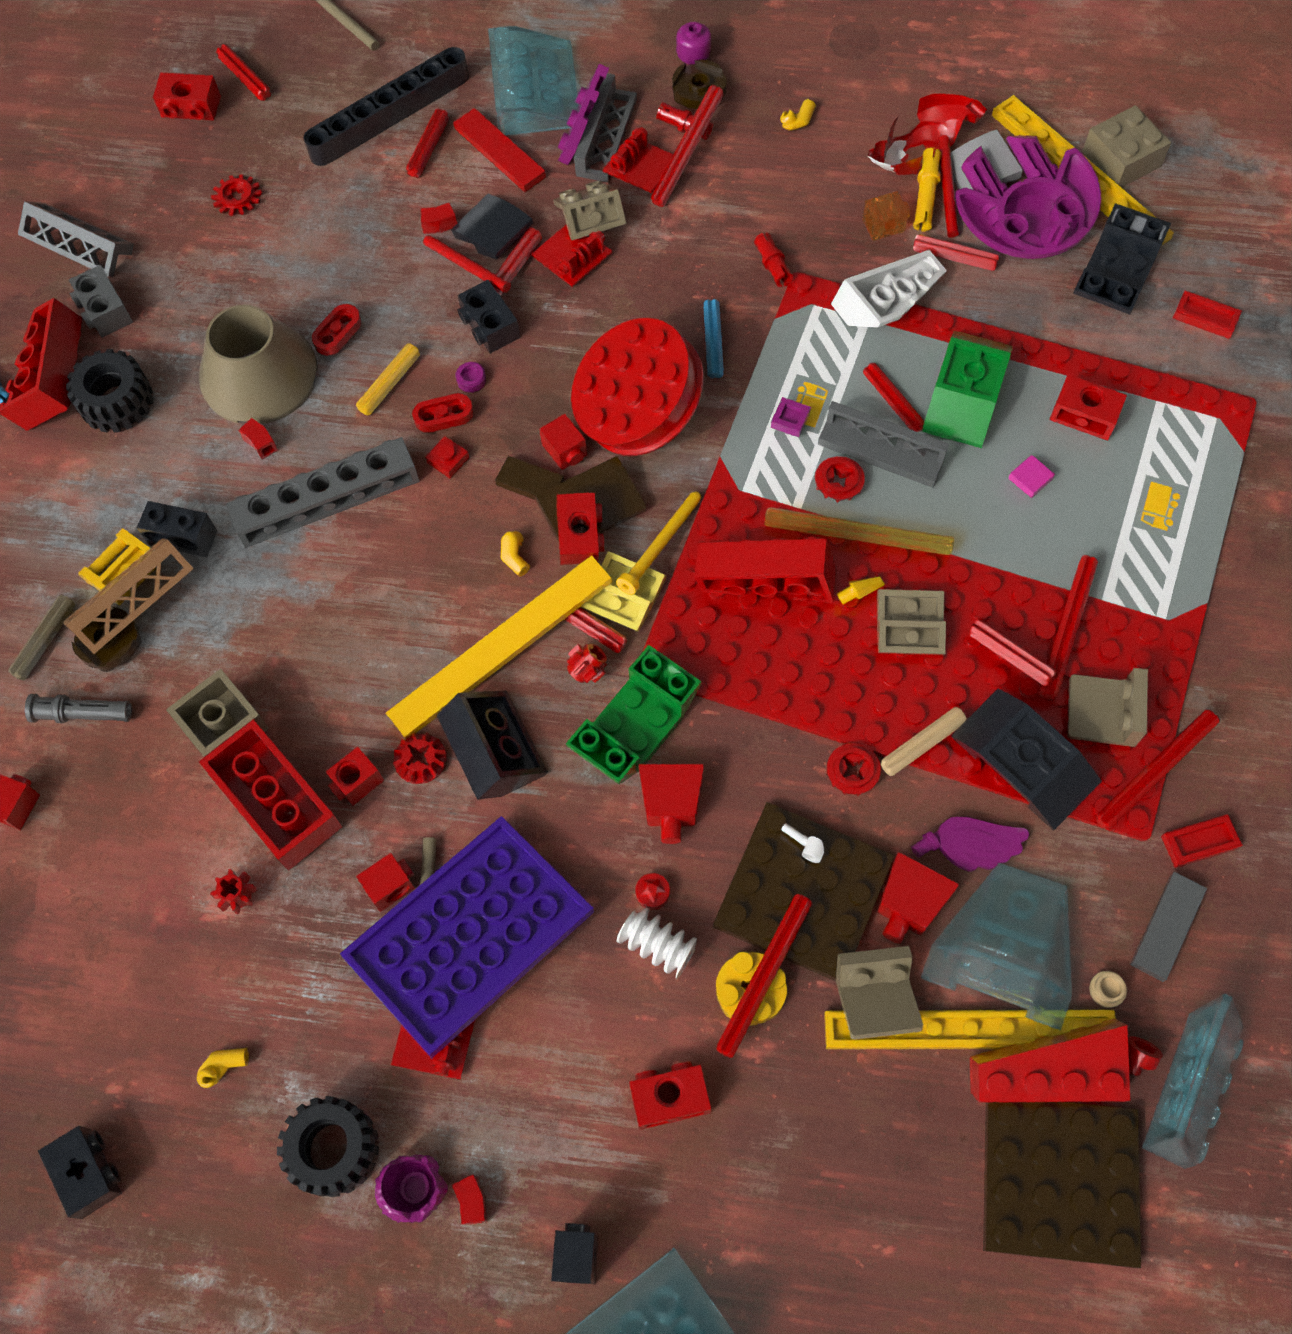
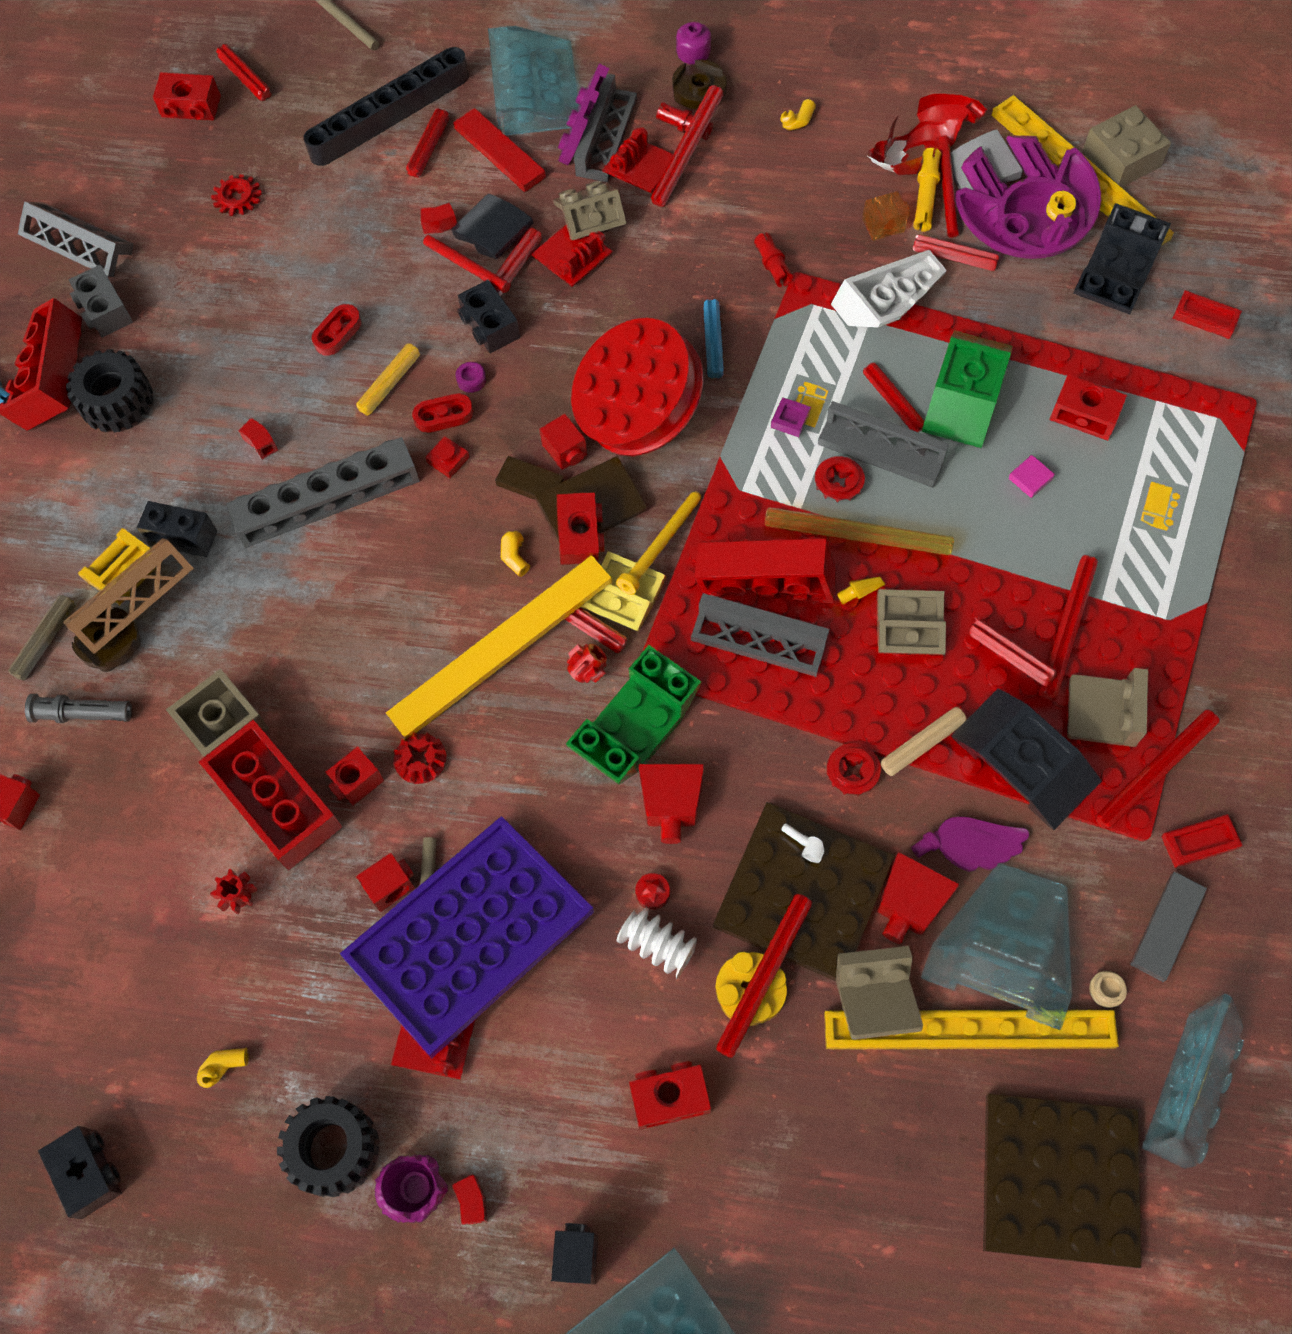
dark tan cone [199,305,318,424] -> none
black slope [436,690,548,800] -> none
red wedge [970,1018,1130,1102] -> none
red tile [1128,1036,1163,1076] -> none
none -> dark grey fence [691,593,829,677]
none -> yellow bush [1046,191,1076,221]

